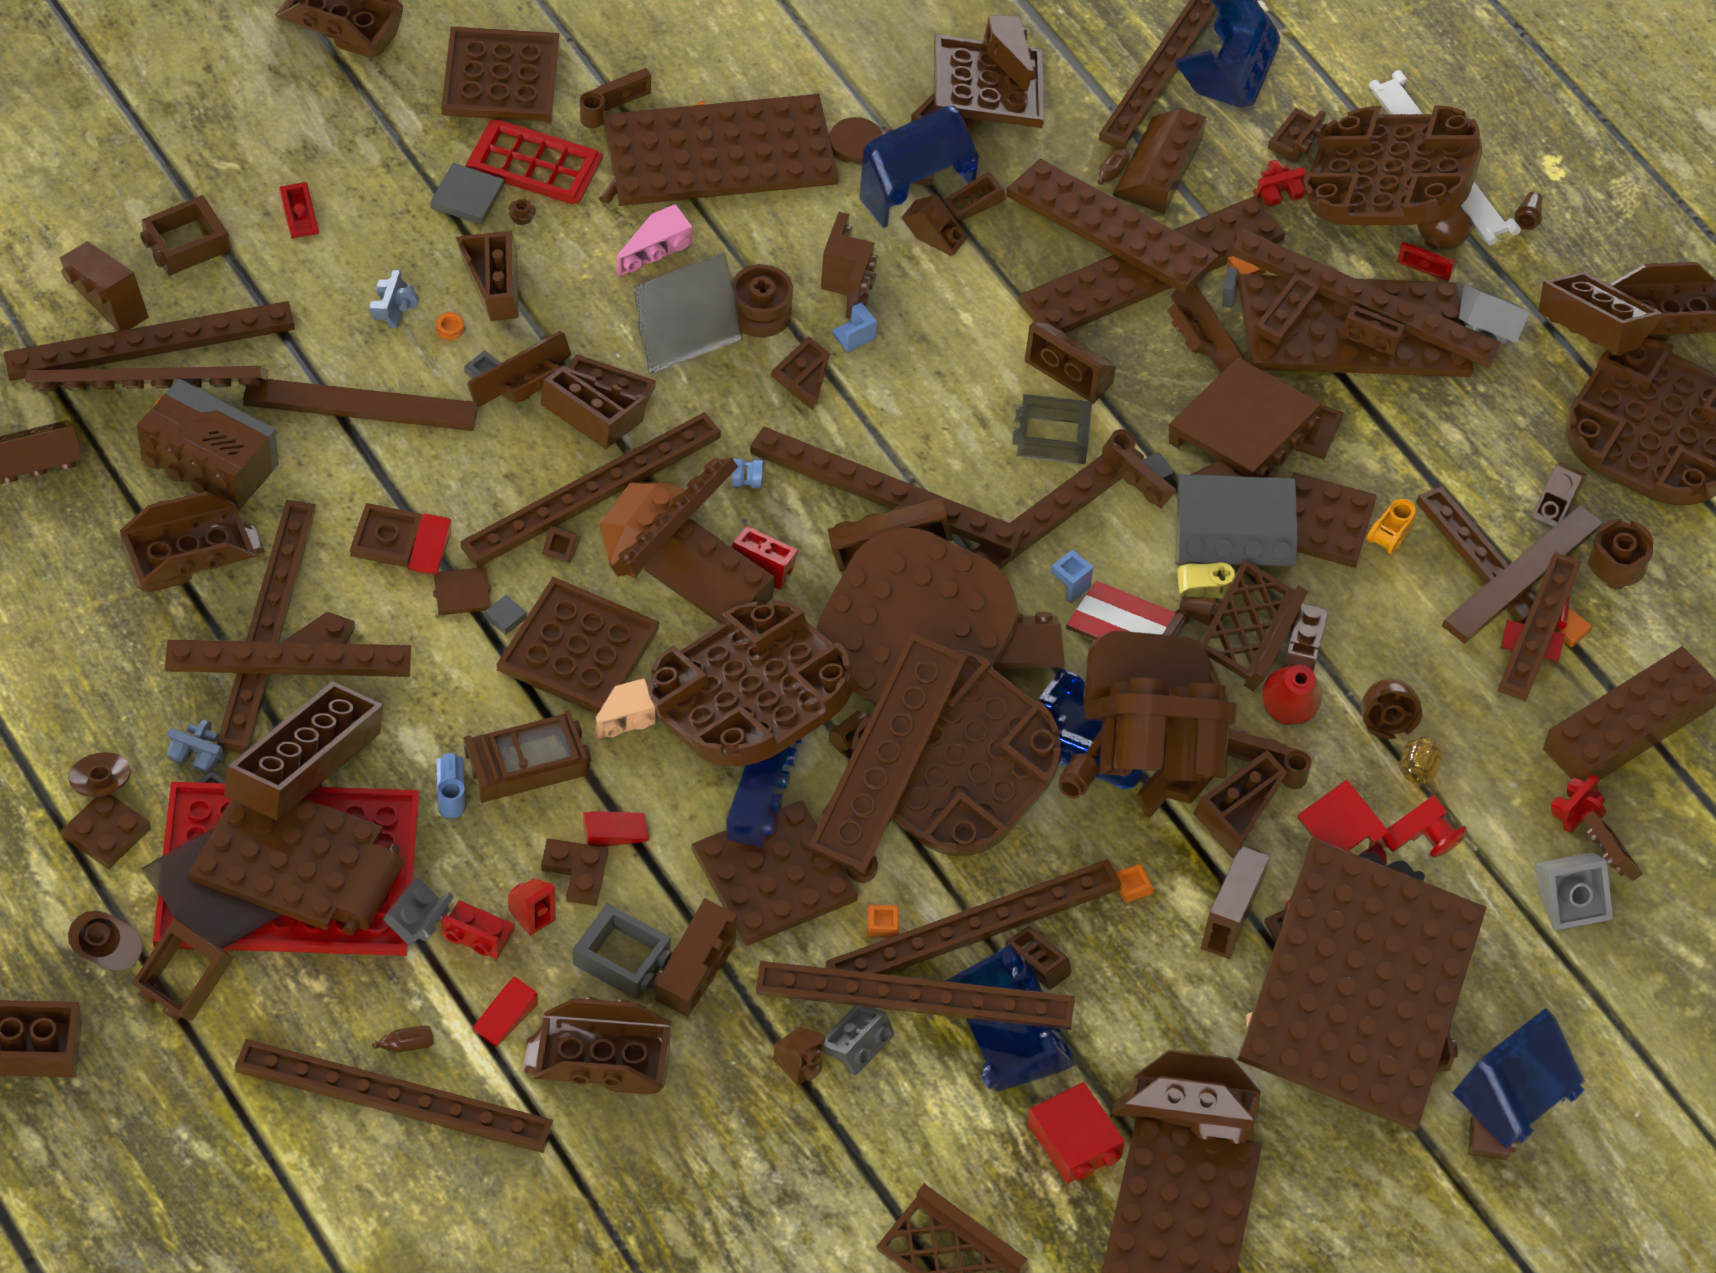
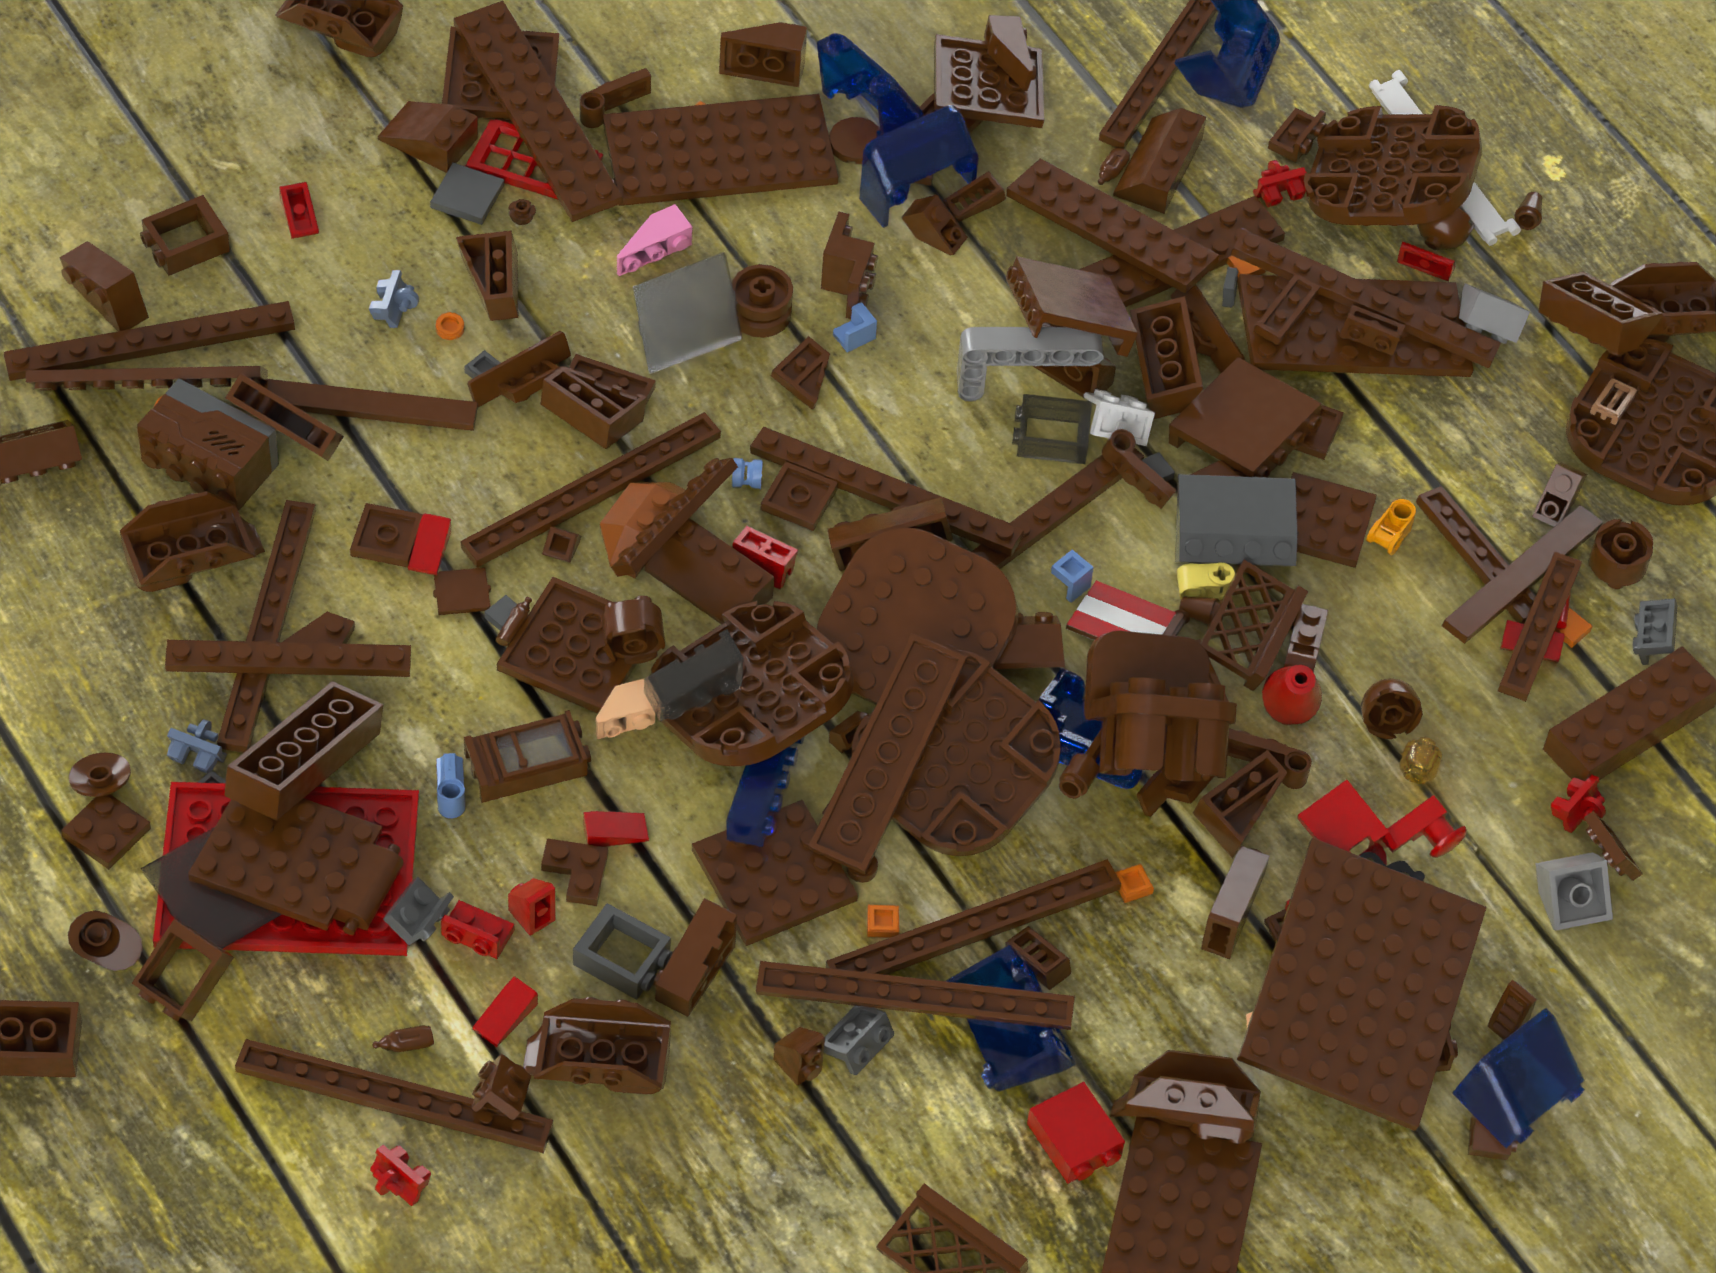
none -> reddish brown brick [225,373,344,461]
none -> red hips [370,1145,431,1206]
none -> reddish brown slope [378,101,478,173]
none -> reddish brown plate [454,1,623,222]
none -> reddish brown bracket [471,1053,532,1120]
none -> reddish brown piece [496,597,532,646]
none -> reddish brown brick [602,595,665,664]
none -> clear smoke wedge [644,629,744,722]
none -> reddish brown slope [719,22,807,87]
none -> reddish brown plate [760,461,838,531]
none -> clear blue windscreen [817,33,924,147]
none -> light grey beam [957,327,1103,401]
none -> reddish brown panel [1006,256,1138,357]
none -> white bracket [1084,389,1155,446]
none -> reddish brown slope [1130,296,1204,419]
none -> reddish brown slope [1488,980,1537,1044]
none -> medium nougat tile [1590,378,1637,425]
none -> dark grey bracket [1633,598,1678,665]

